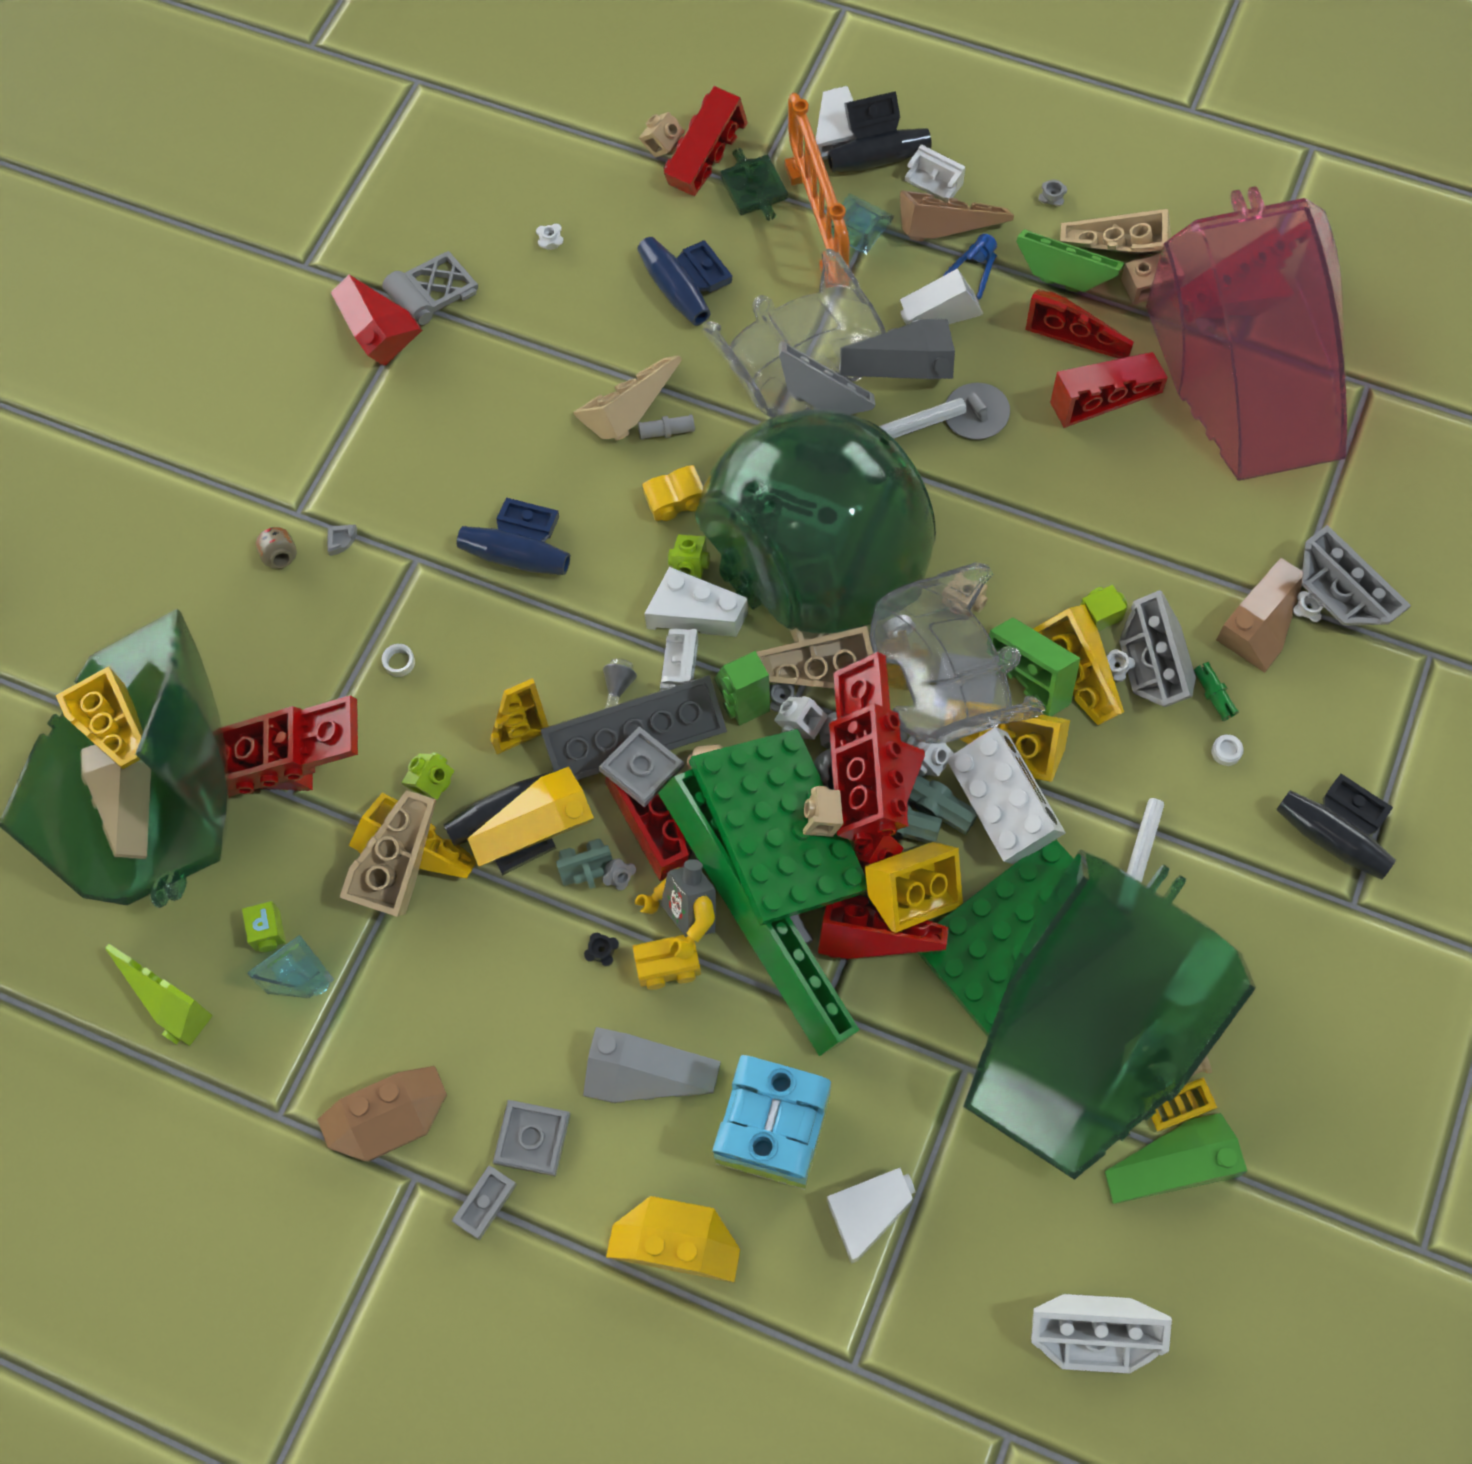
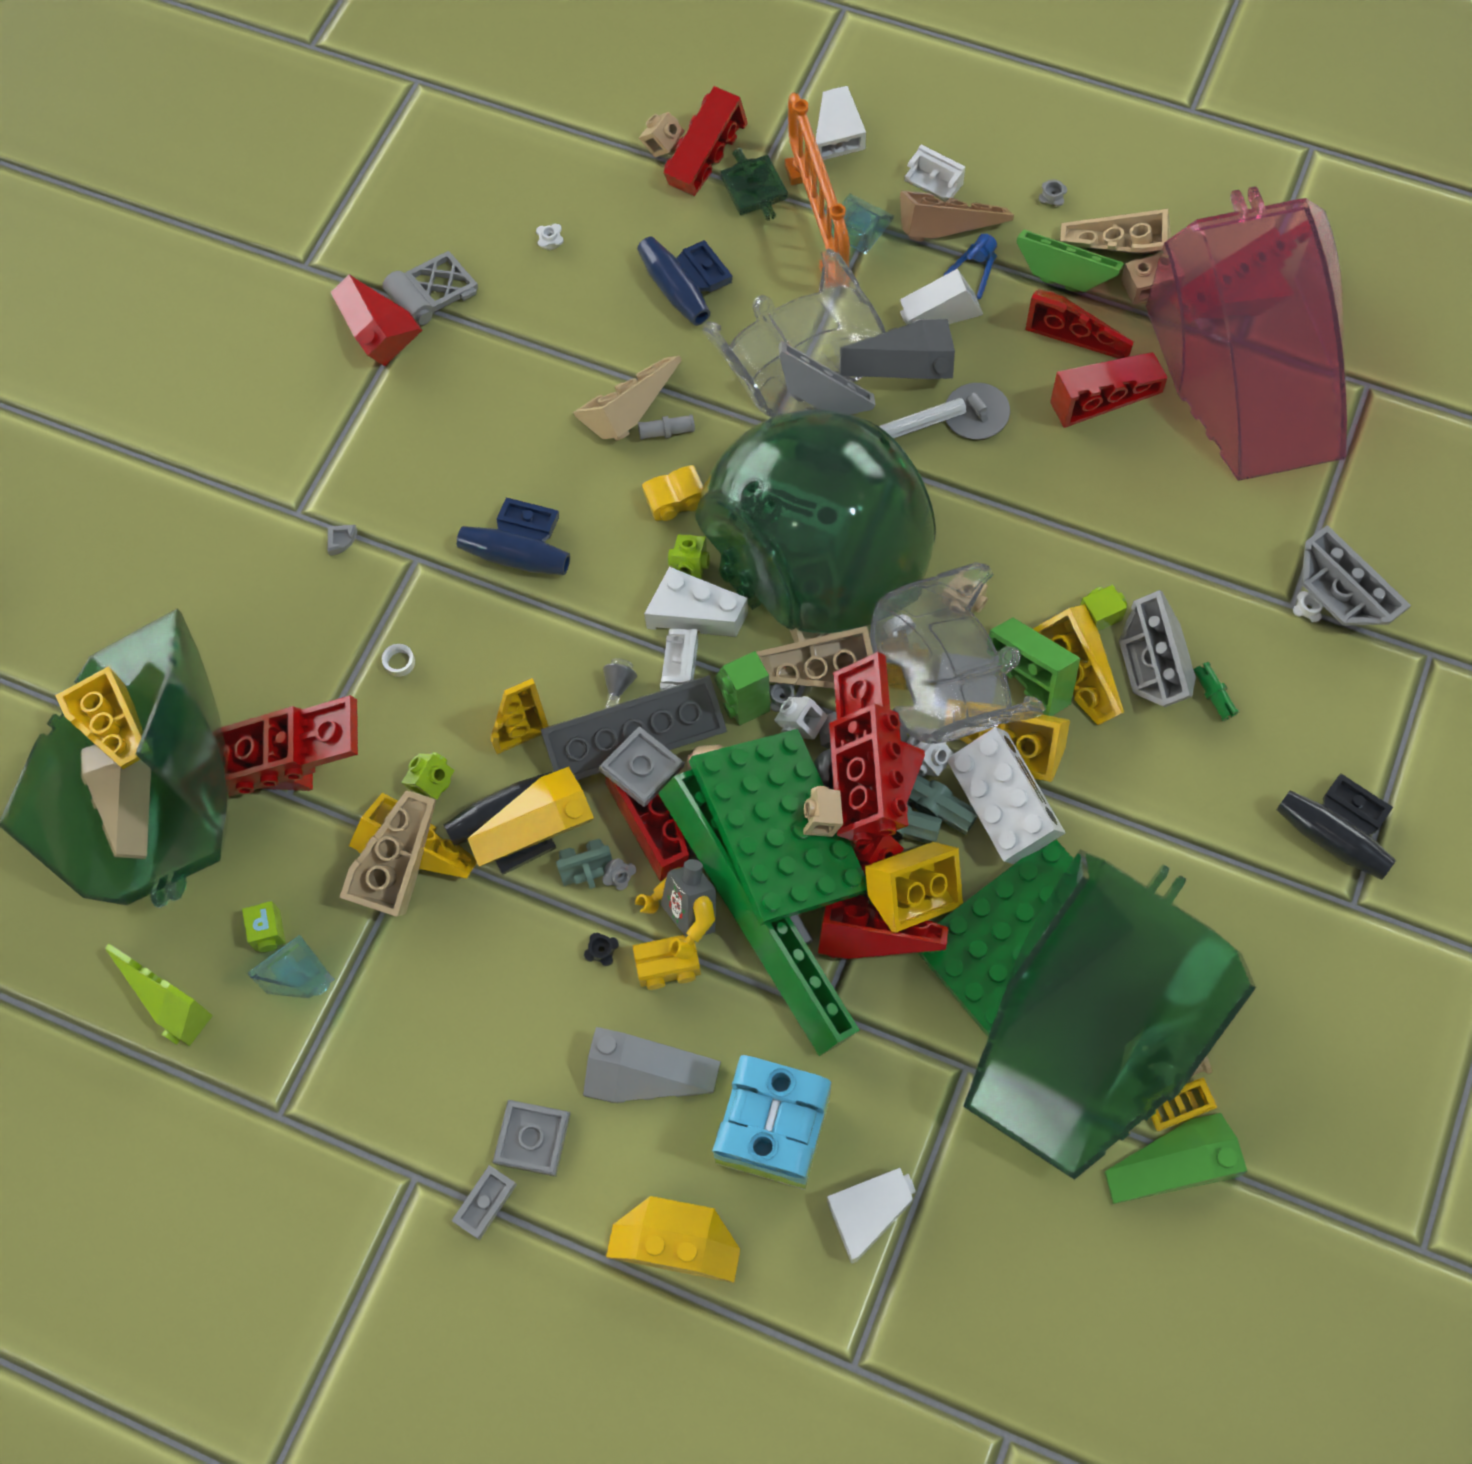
dark tan head [256,527,297,568] -> none
medium nougat wedge [317,1066,447,1162] -> none
black plate [827,91,932,172] -> none
white wedge [1031,1294,1172,1373] -> none
white plate [1106,649,1135,682] -> none
white axle [1117,798,1164,911] -> none
white tile [1211,735,1244,766] -> none
medium nougat wedge [1216,558,1303,673] -> none

